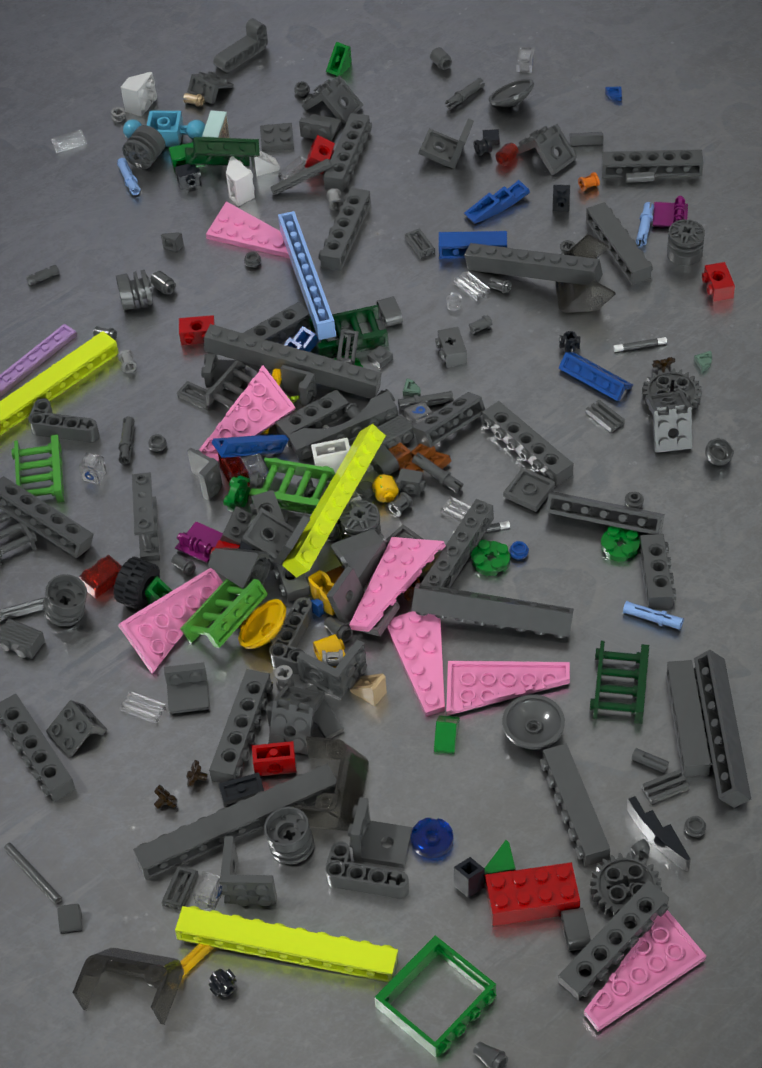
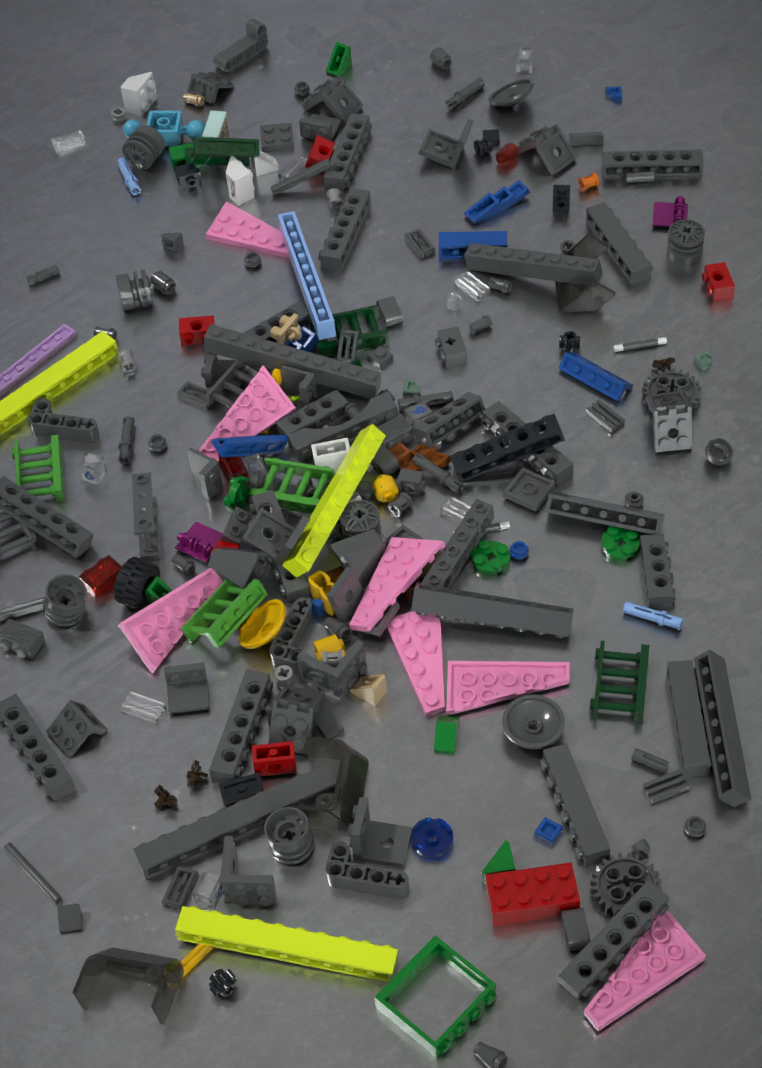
black brick [454,857,485,898] -> none
black slope [627,796,691,871] -> none
light blue pin [636,202,654,246] -> none
none -> tan hips [270,313,302,345]
none -> black brick [450,414,565,482]
none -> blue tile [534,817,563,846]

